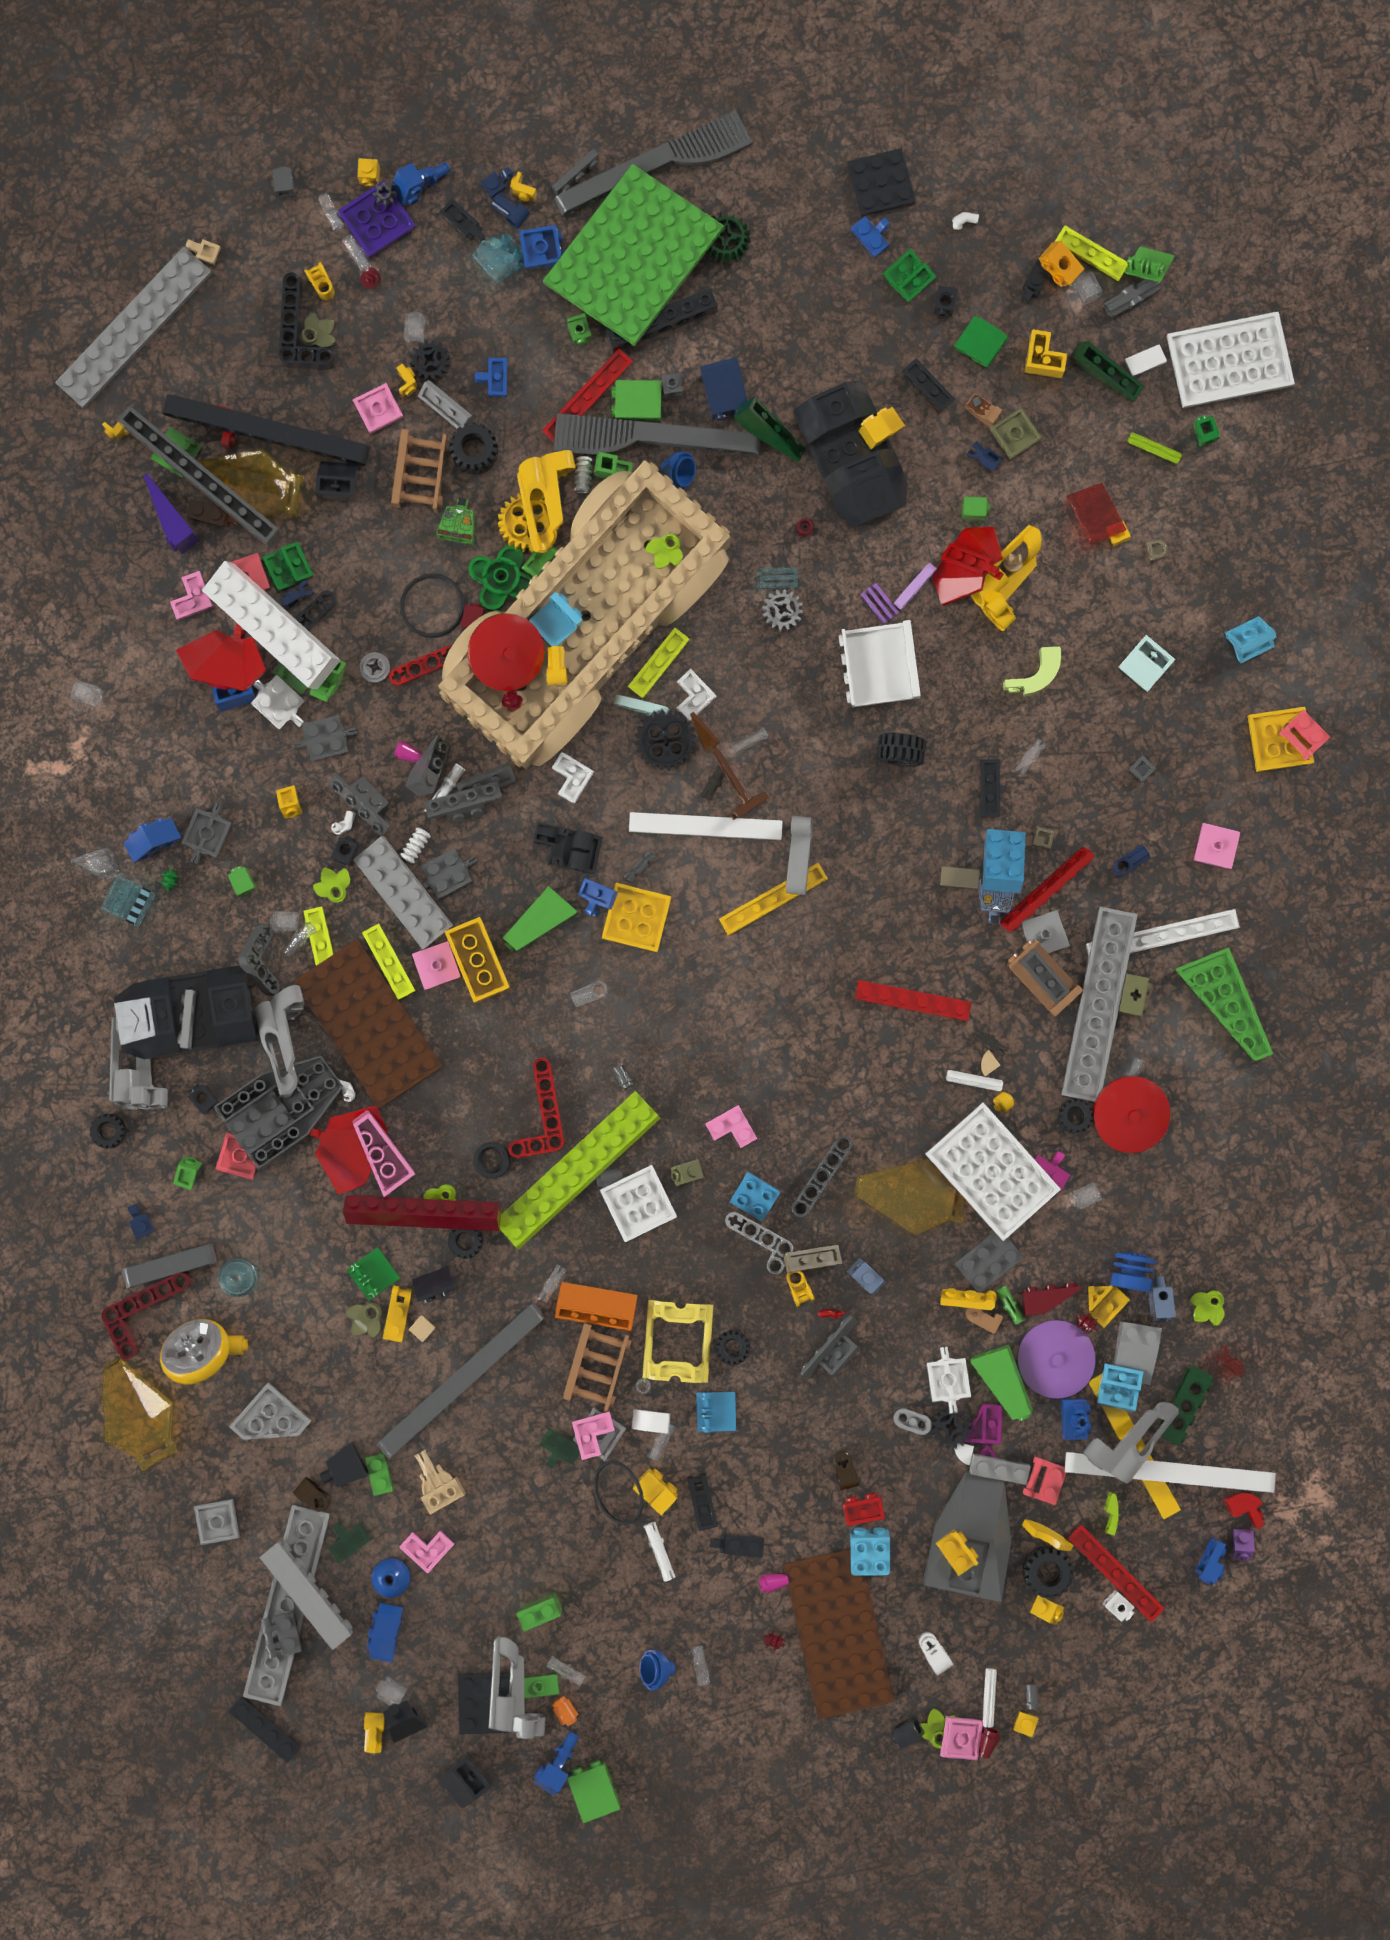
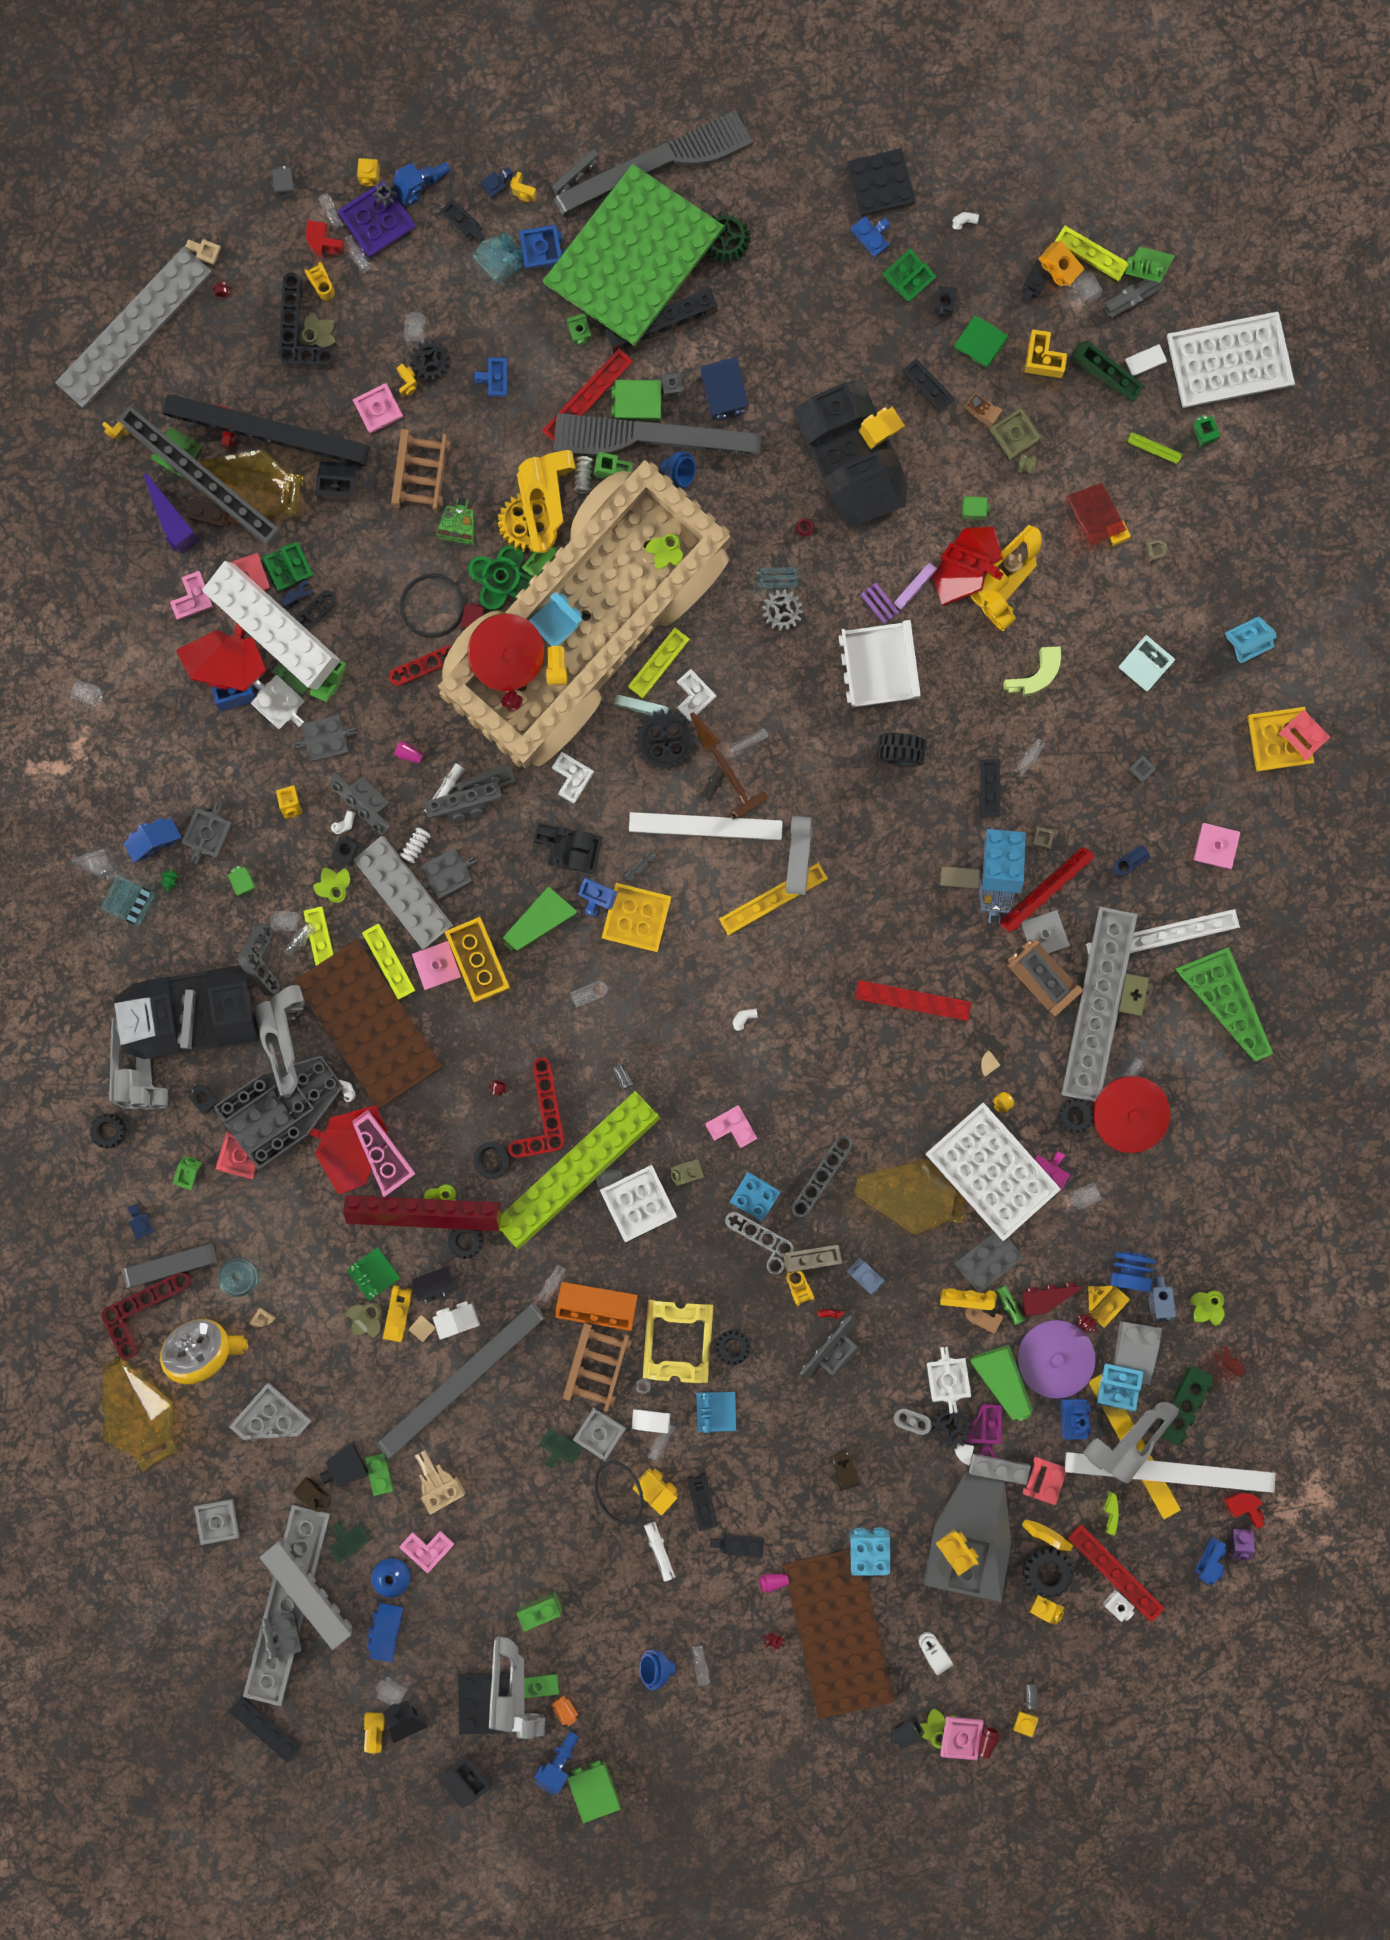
dark red wheel [360,267,381,289] -> none
light grey gear [360,652,390,683] -> none
dark grey slope [405,735,451,796] -> none
light grey plate [418,380,472,428] -> none
black tyre [449,422,498,474] -> none
dark blue piece [491,192,530,229] -> none
clear pin [546,1656,586,1687] -> none
bright pink plate [572,1411,615,1460] -> none
dark green slope [734,397,806,462] -> none
red bracket [842,1493,885,1526] -> none
white axle [946,1070,1003,1091] -> none
dark blue plate [967,441,1003,471] -> none
white axle [983,1668,997,1728] -> none
none -> dark red plate [213,282,231,298]
none -> tan tile [249,1308,276,1327]
none -> red brick [306,220,345,258]
none -> white brick [433,1301,480,1340]
none -> dark red plate [489,1080,507,1096]
none -> white arm [733,1009,758,1031]
none -> olive wheel [1018,454,1036,474]

